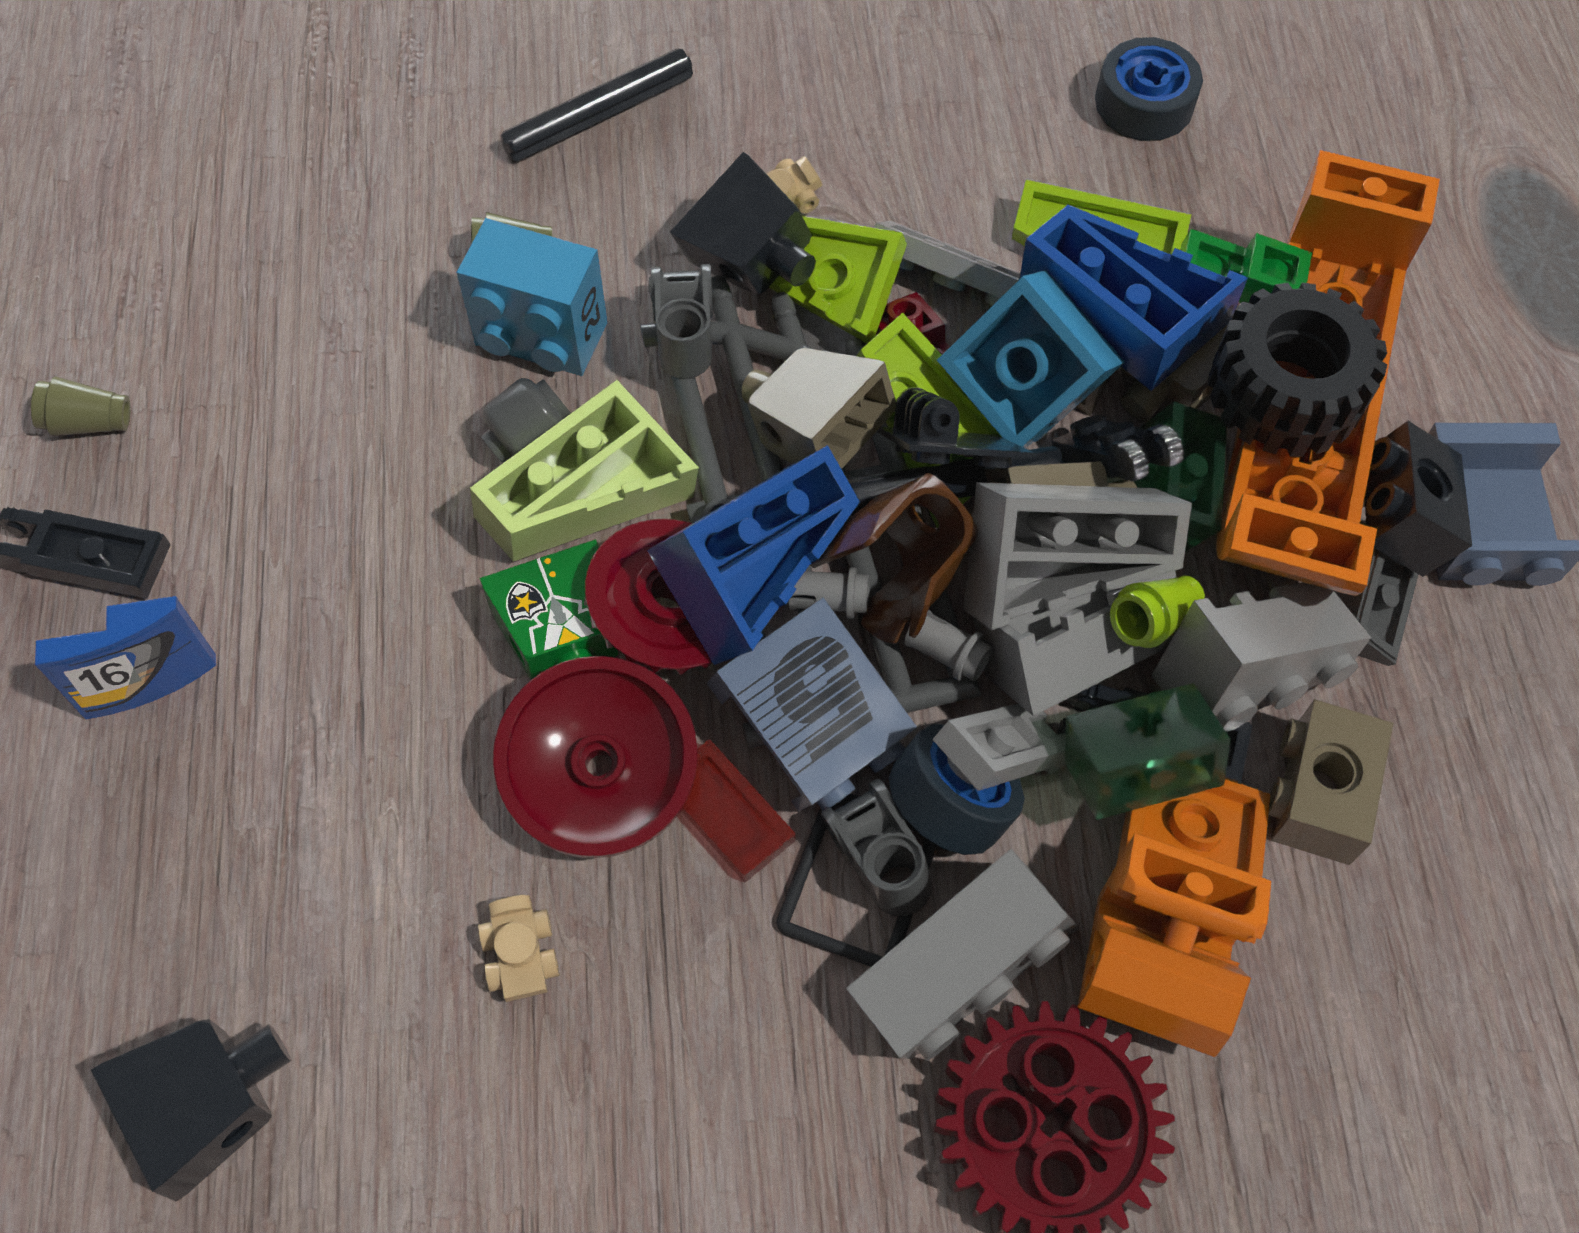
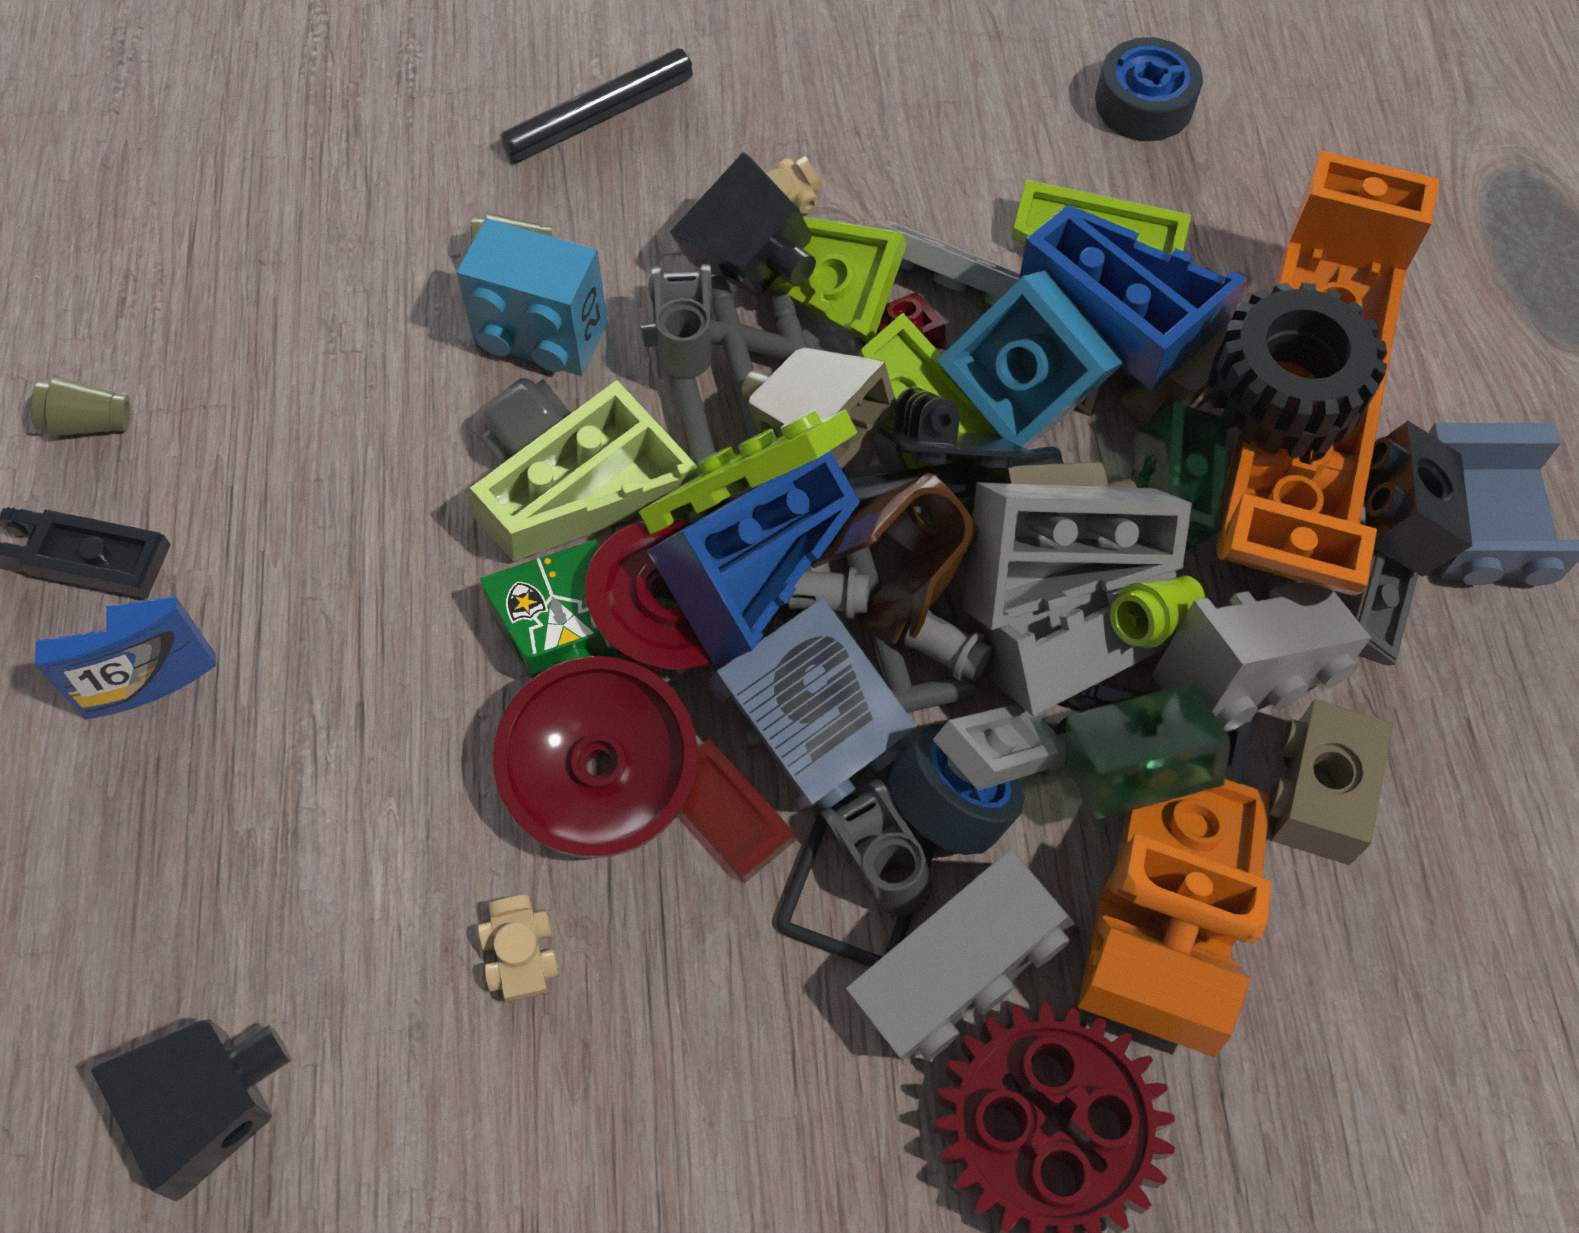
black hinge [1051,415,1184,482] -> none
green slope [1180,229,1312,303] -> none
none -> lime wing [639,409,858,534]

